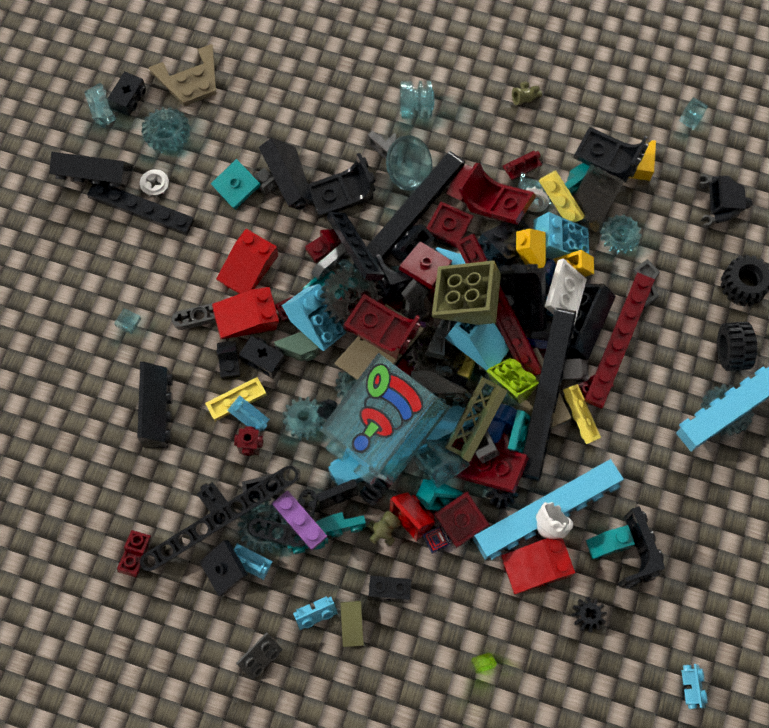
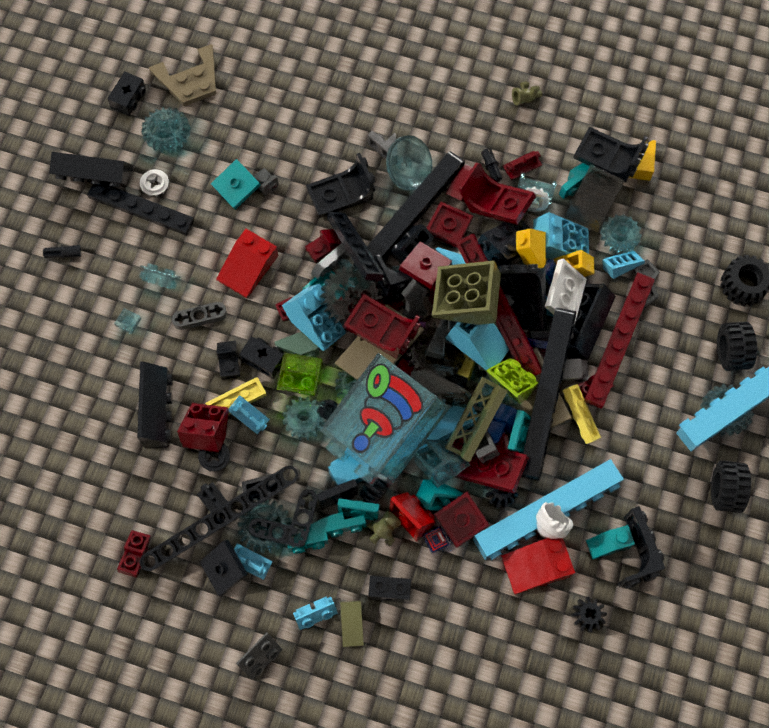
clear light blue hinge [84,83,116,128] -> none
red slope [212,287,279,340] -> none
dark red brick [234,426,263,456] -> none
black slope [259,137,313,210] -> none
medium lavender plate [272,490,327,551] -> none
clear light blue wheel [400,80,434,119] -> none
clear neon green slope [471,653,497,674] -> none
light yellow plate [539,170,585,223] -> none
clear light blue panel [679,97,708,130] -> none
medium azure hinge [681,664,708,709] -> none
black torso [699,175,752,229] -> none
none -> black axle [43,245,82,259]
none -> clear light blue hinge [139,263,181,289]
none -> dark red slope [177,403,229,452]
none -> black gear [198,443,230,472]
none -> clear neon green slope [276,352,323,396]
none -> teal plate [338,499,379,521]
none -> black axle [481,148,502,182]
none -> medium azure slope [602,251,645,279]
none -> black tyre [711,460,751,513]

